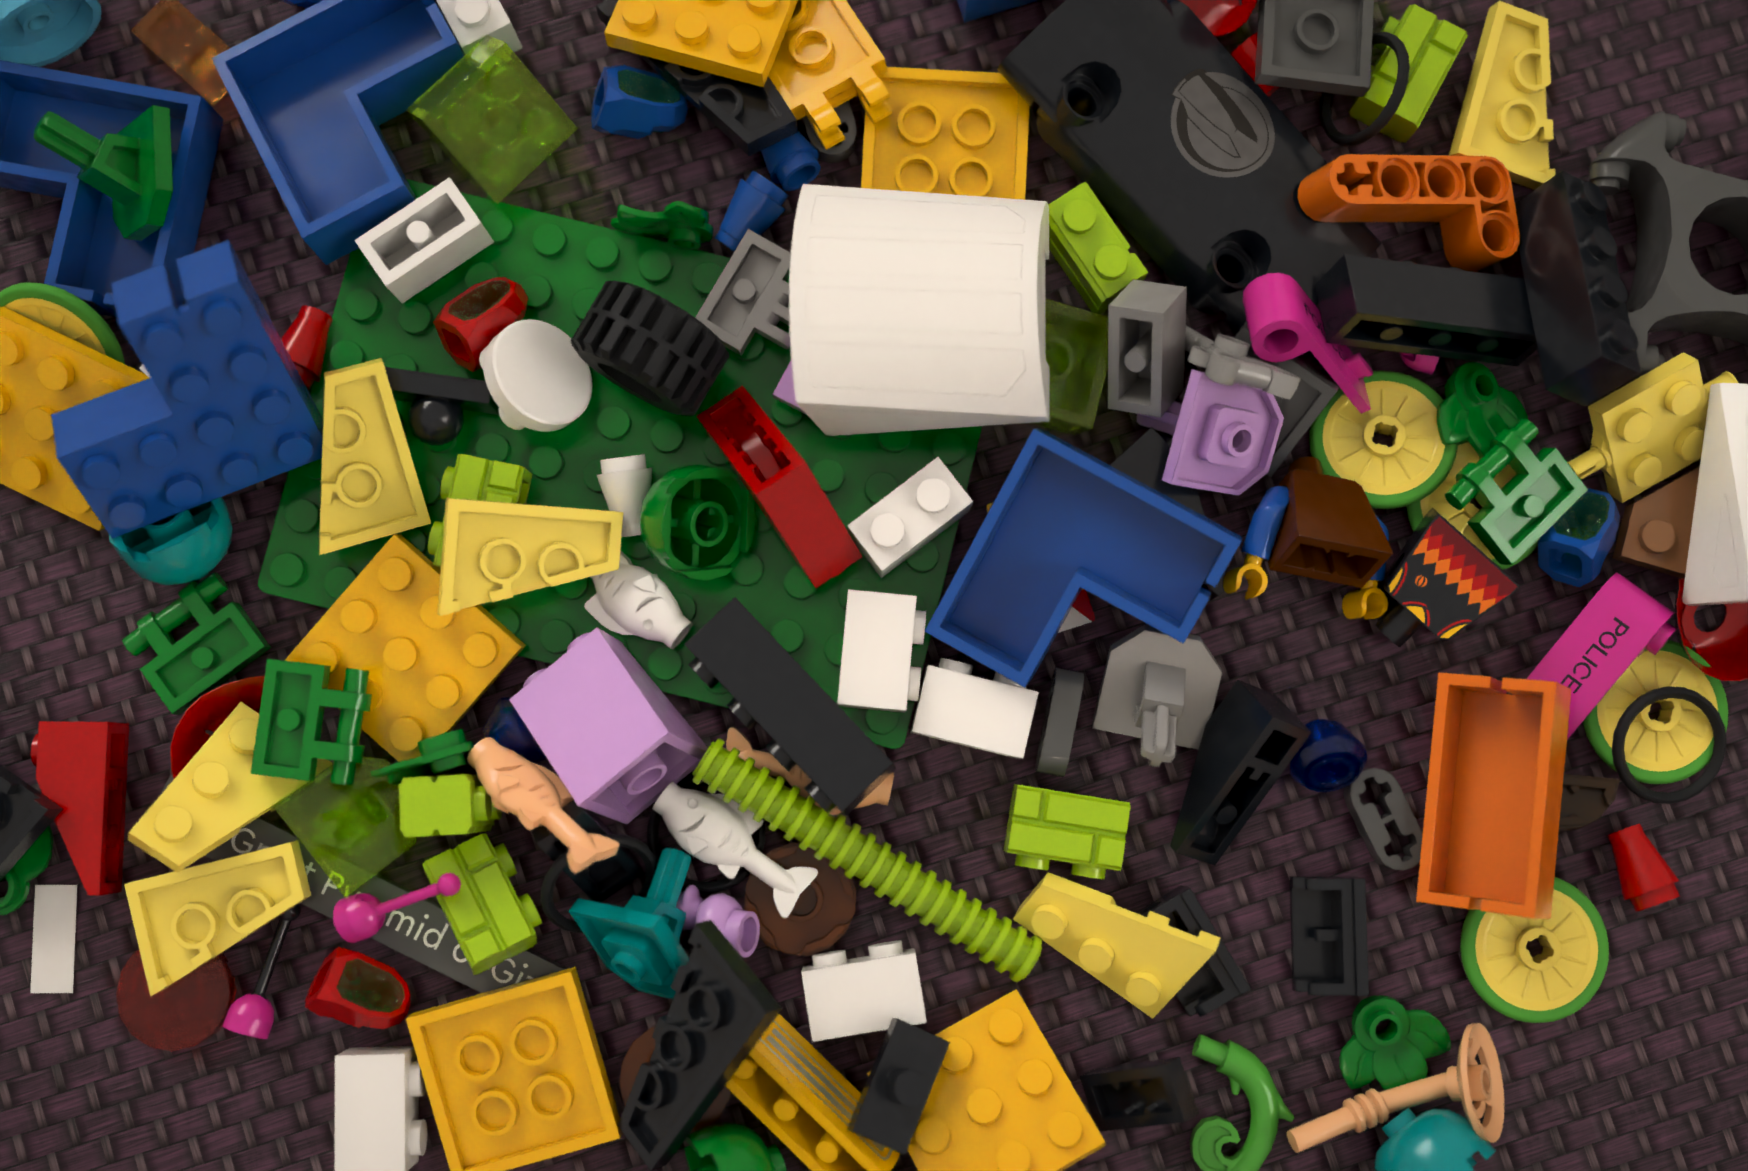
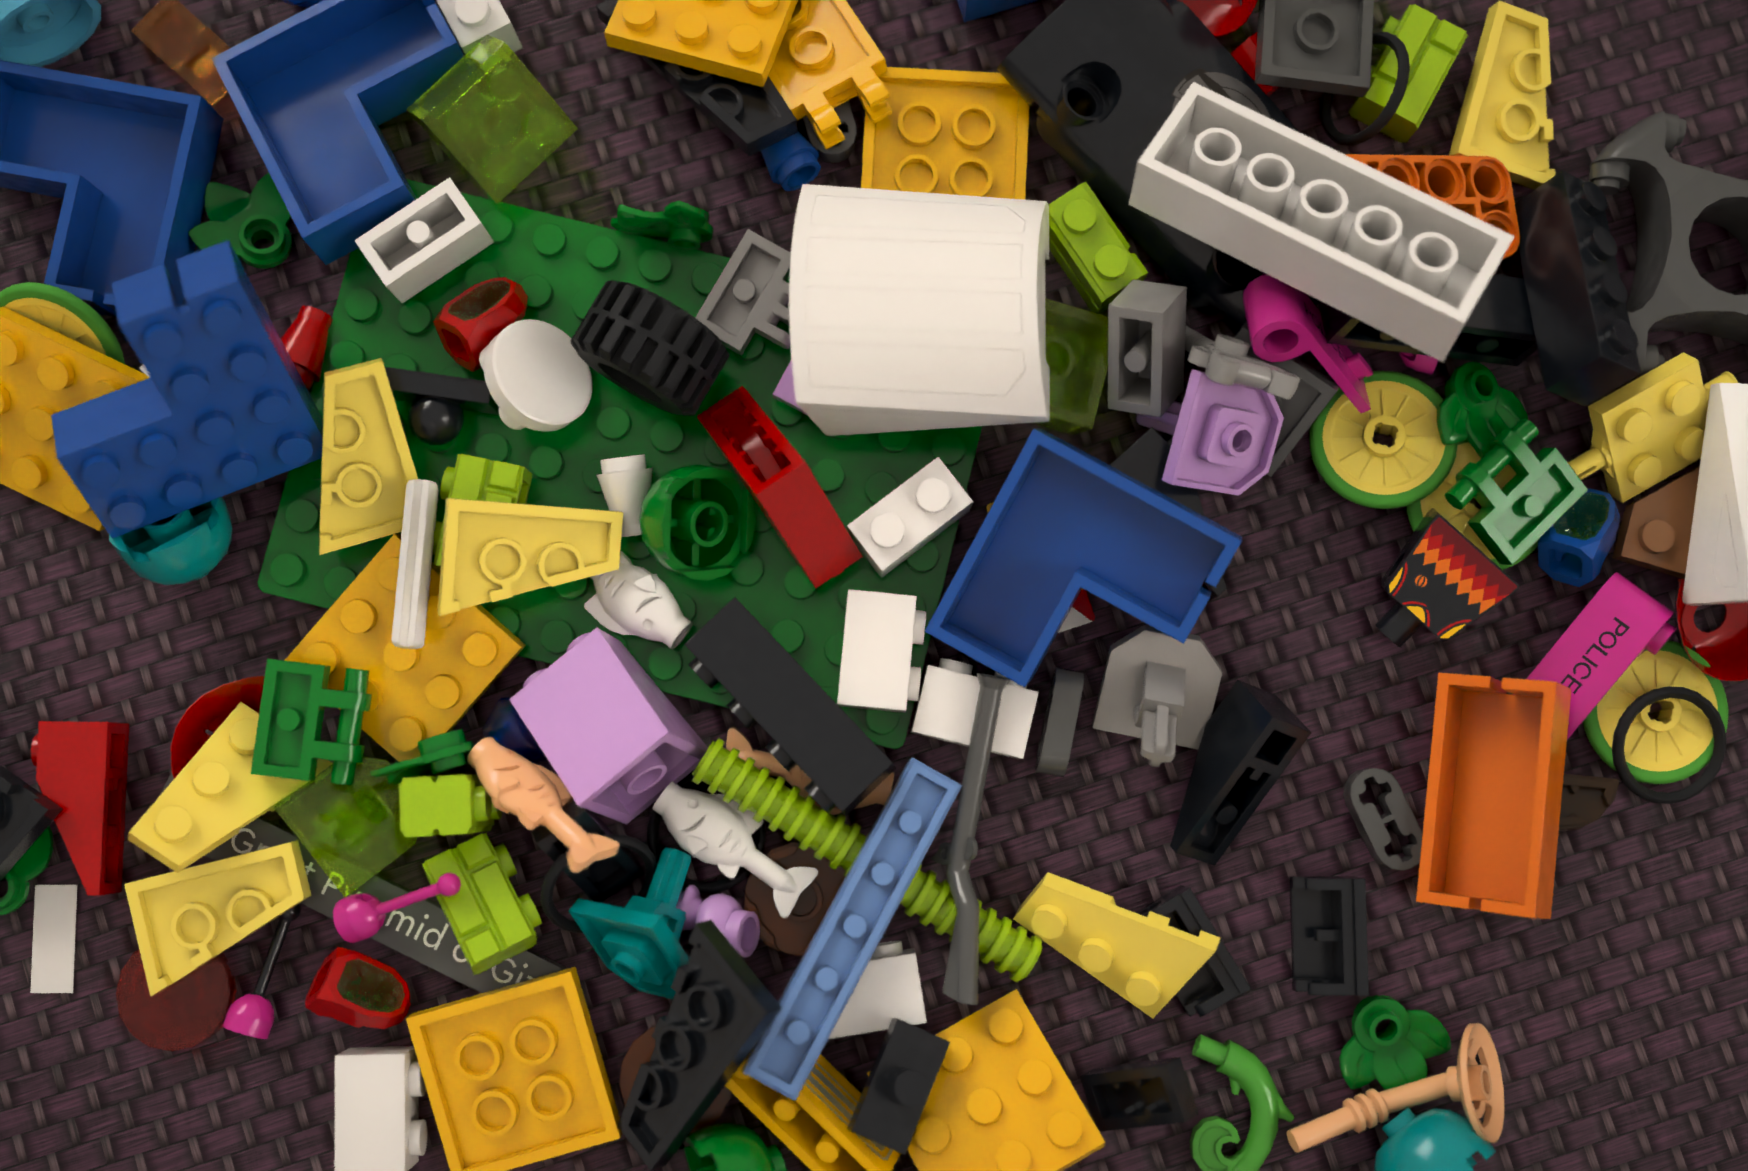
green piece [33,105,173,241] -> none
green plate [122,572,271,715] -> none
blue rock [591,65,688,139] -> none
blue cone [714,170,789,252] -> none
lime brick [1004,784,1131,880] -> none
reddish brown torso [1223,457,1393,620] -> none
clear blue cone [1289,719,1367,792] -> none
light yellow wheel [1460,877,1609,1023] -> none
red cone [1607,823,1680,912] -> none
none -> green plate [188,172,292,269]
none -> white axle [391,479,439,649]
none -> medium blue tile [741,757,962,1101]
none -> dark grey piece [930,673,1010,1005]
none -> white brick [1128,82,1514,362]

